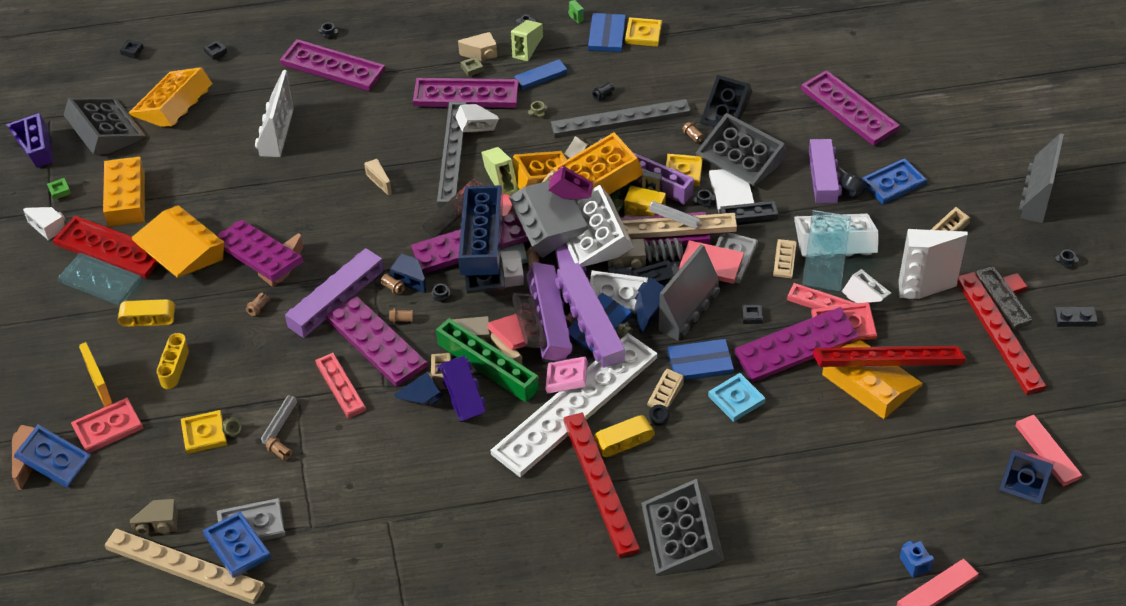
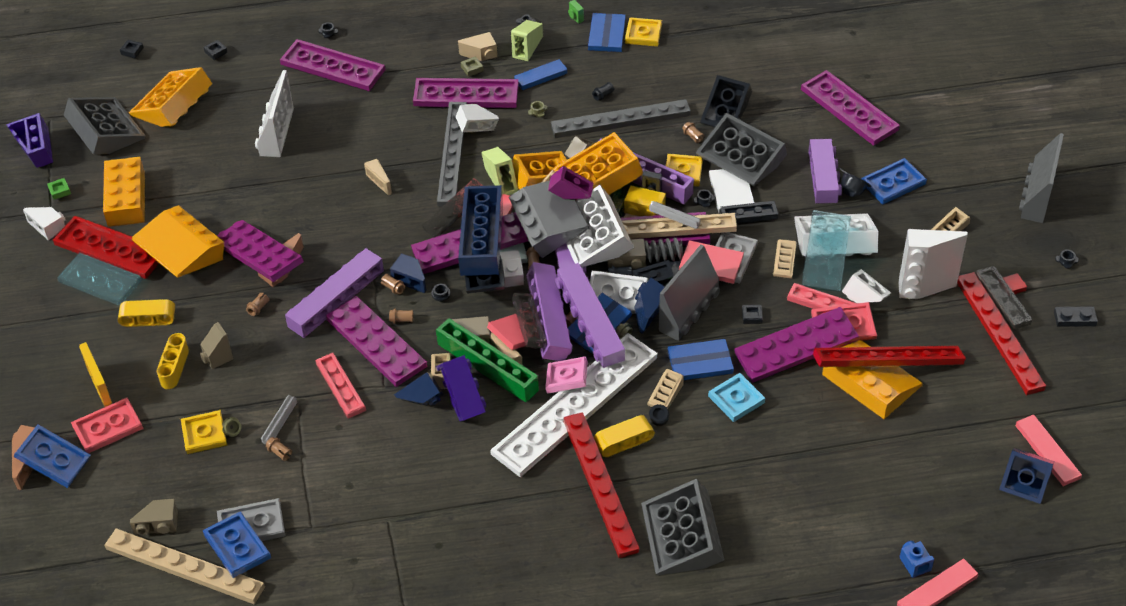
none -> dark tan slope [200,322,233,369]

